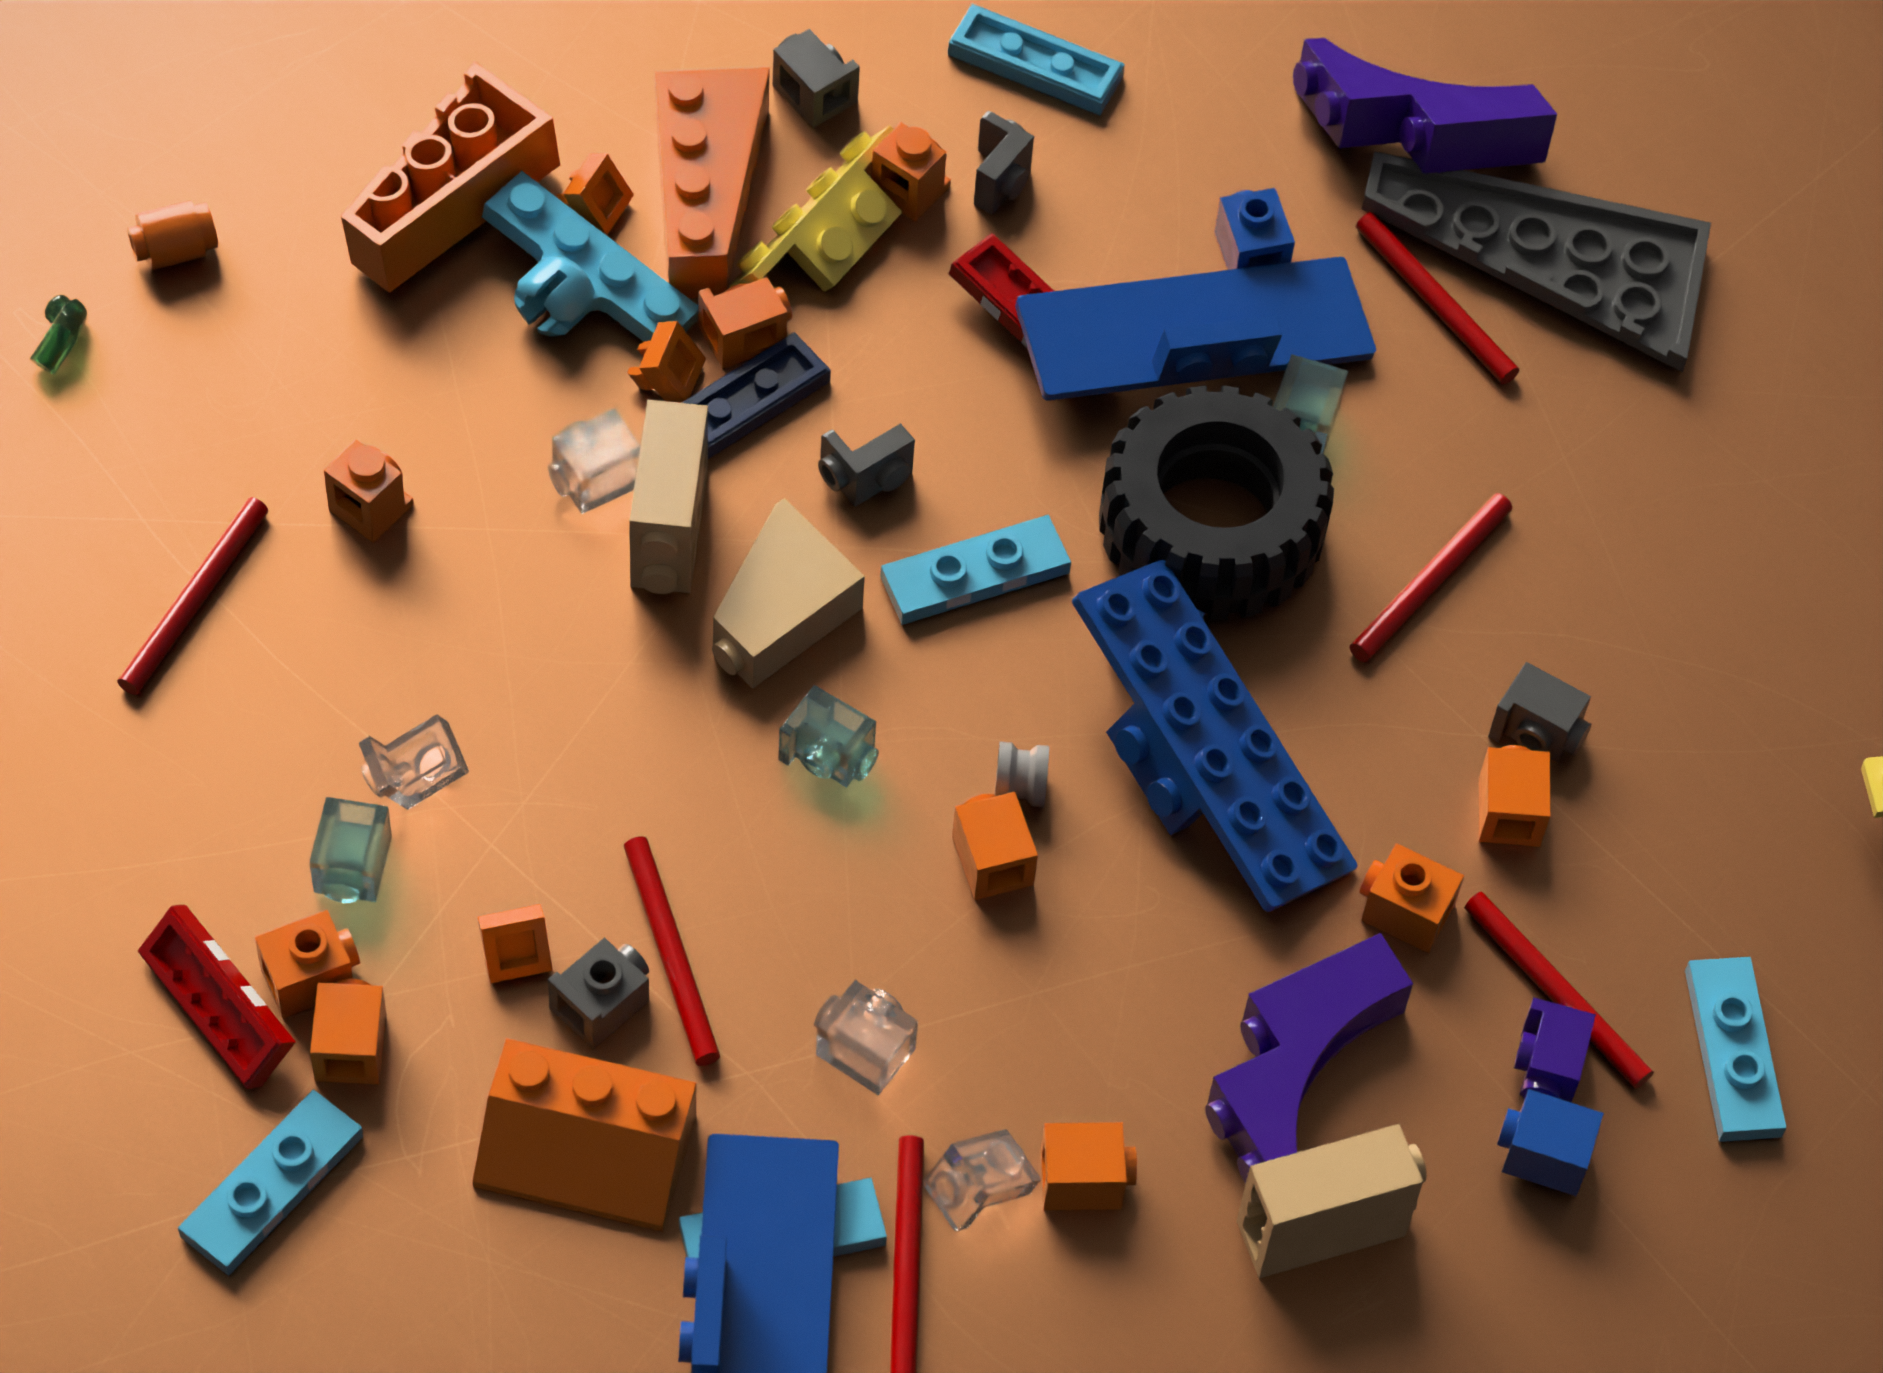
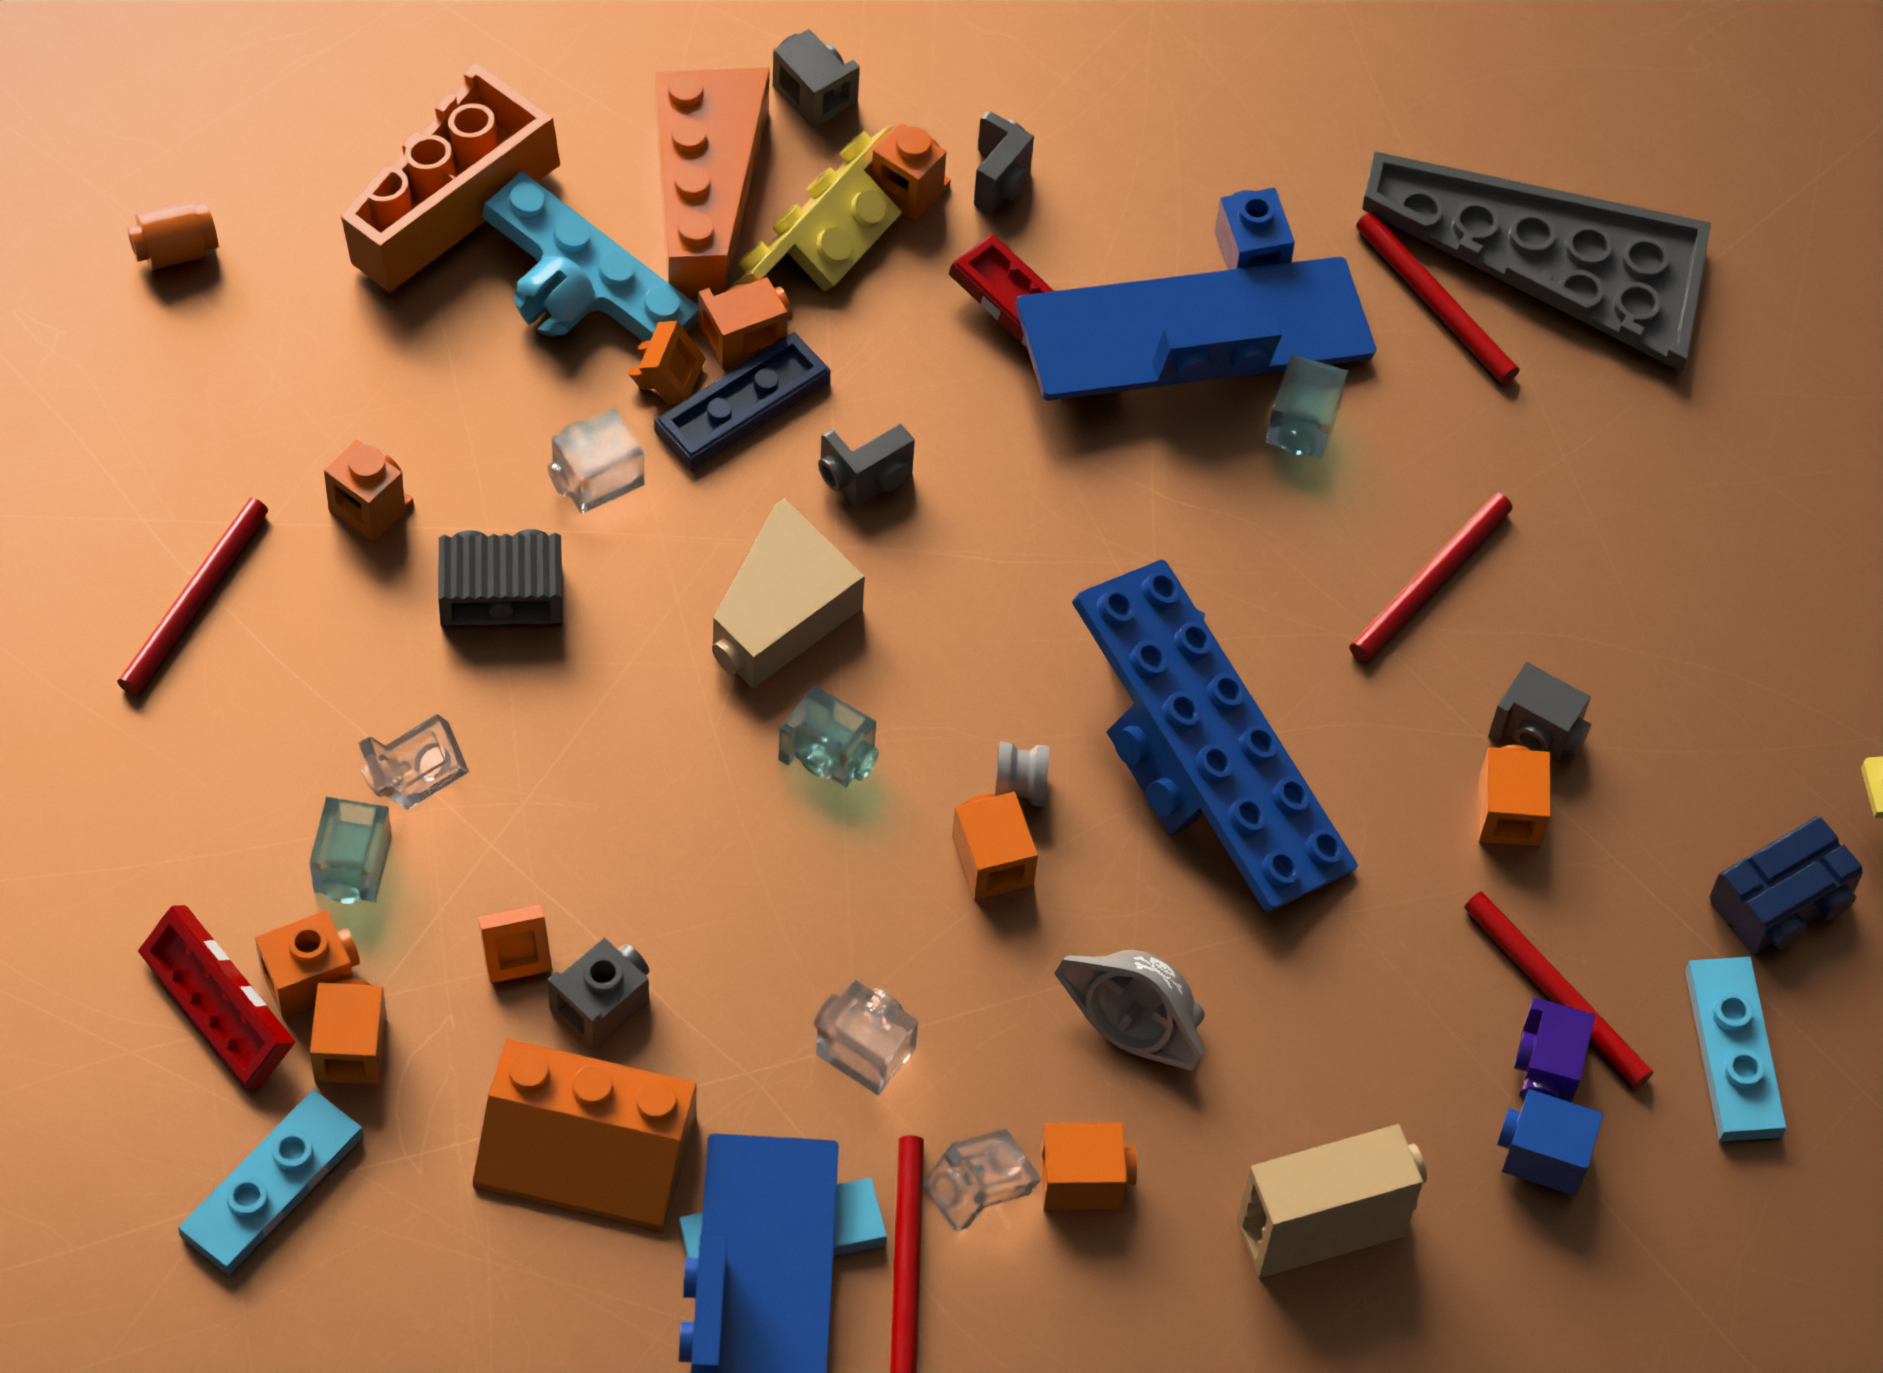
clear green arm [29,294,87,375] -> none
orange tile [556,153,634,235] -> none
red bar [623,836,720,1066] -> none
tan brick [629,400,708,594] -> none
medium azure plate [880,514,1071,625] -> none
medium azure tile [948,4,1125,116] -> none
black tyre [1099,386,1334,620] -> none
dark purple arch [1205,933,1413,1184] -> none
dark purple arch [1293,38,1558,174] -> none
orange brick [1359,843,1465,953] -> none
none -> dark grey brick [438,529,563,626]
none -> light grey hat [1054,950,1205,1071]
none -> dark blue brick [1709,816,1863,954]

